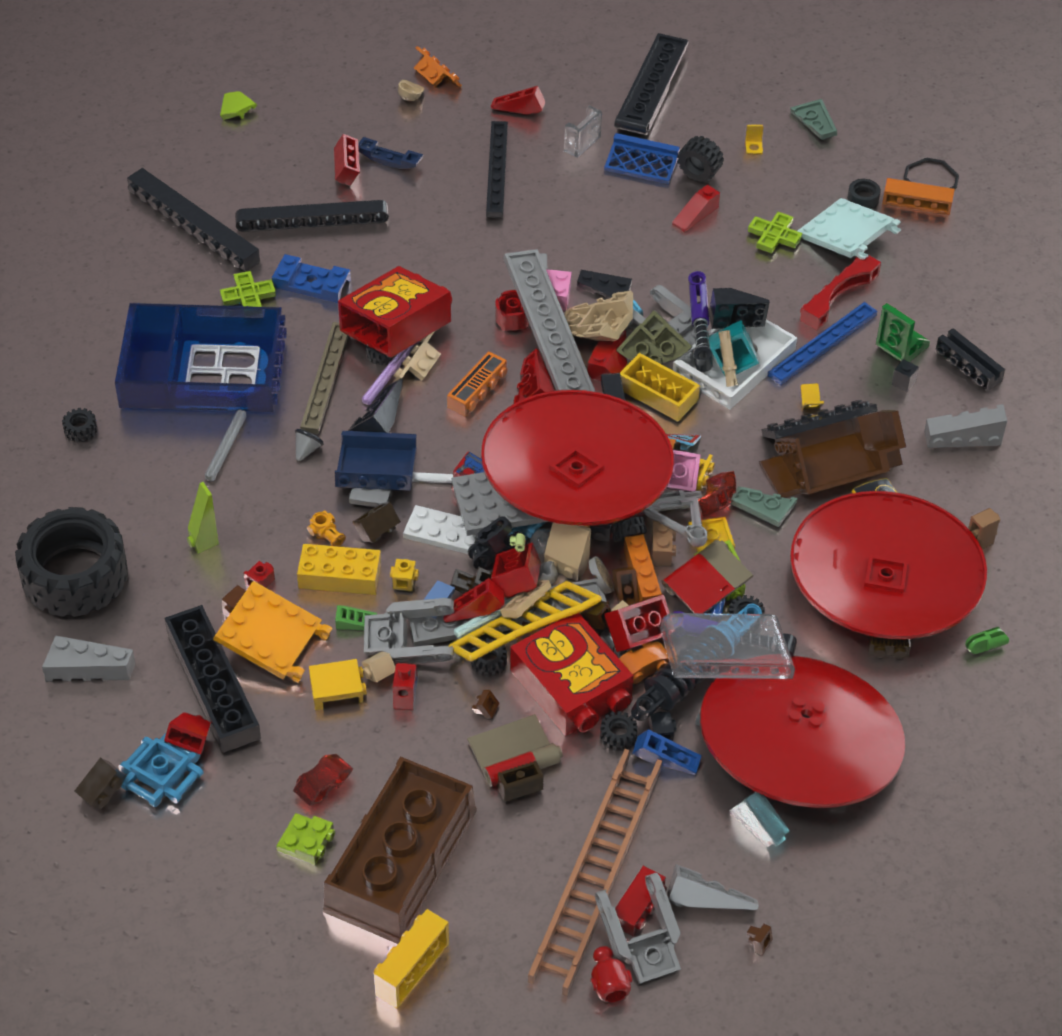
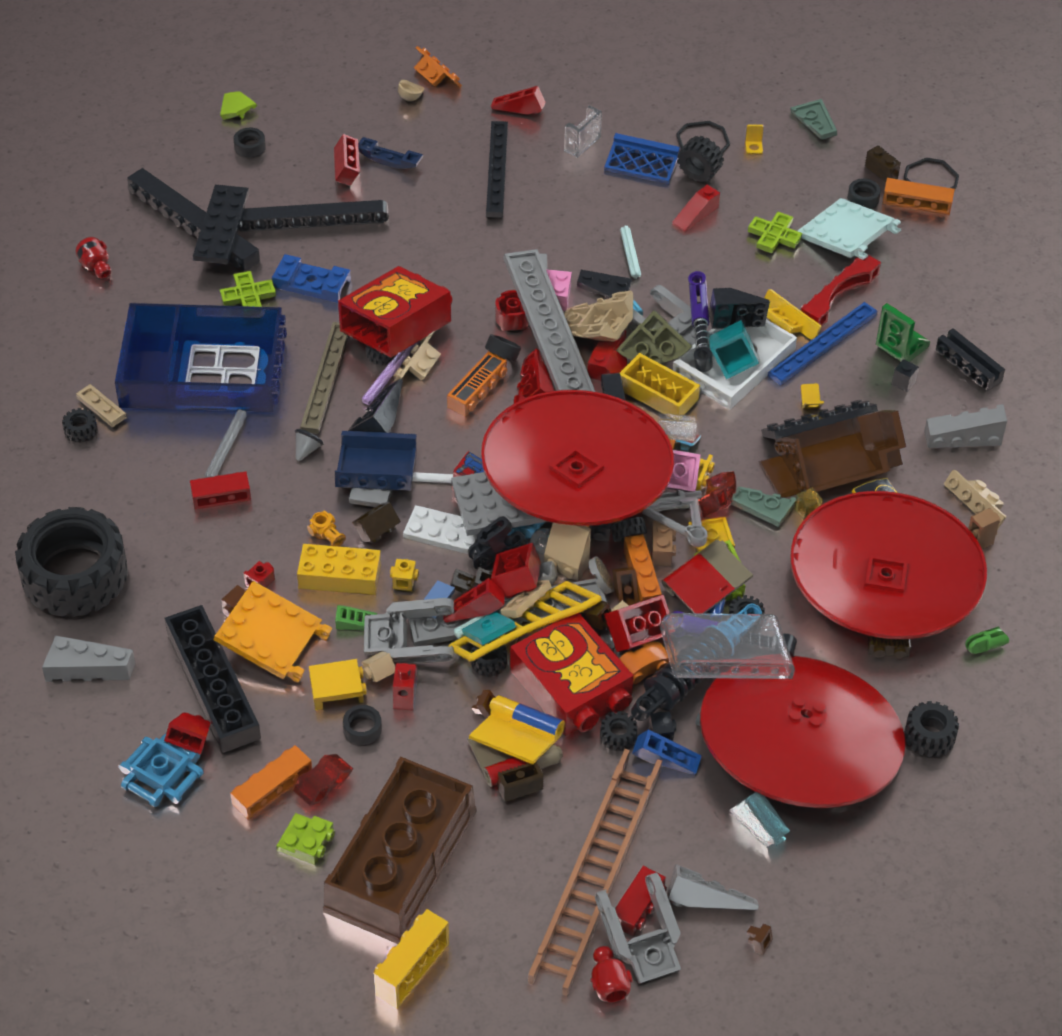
dark brown brick [74,757,127,810] -> none
lime wedge [187,482,219,553] -> none
yellowish green arm [510,533,526,552] -> none
black hinge [614,33,689,135] -> none
tan pin [718,330,738,387] -> none
none -> red piece [75,237,111,279]
none -> tan plate [76,384,127,427]
none -> red brick [190,471,251,510]
none -> black plate [193,184,249,264]
none -> orange brick [230,745,313,820]
none -> black tyre [233,127,266,158]
none -> black tyre [343,705,382,745]
none -> teal plate [462,611,516,645]
none -> yellow door [469,695,565,764]
none -> black tyre [485,334,521,361]
none -> light aqua axle [620,225,641,279]
none -> clear panel [658,413,697,441]
none -> black piece [676,121,730,153]
none -> yellow bracket [764,289,822,340]
none -> clear yellow brick [794,487,823,520]
none -> dark brown brick [864,145,901,182]
none -> black tyre [904,701,959,757]
none -> tan bracket [944,470,1006,530]

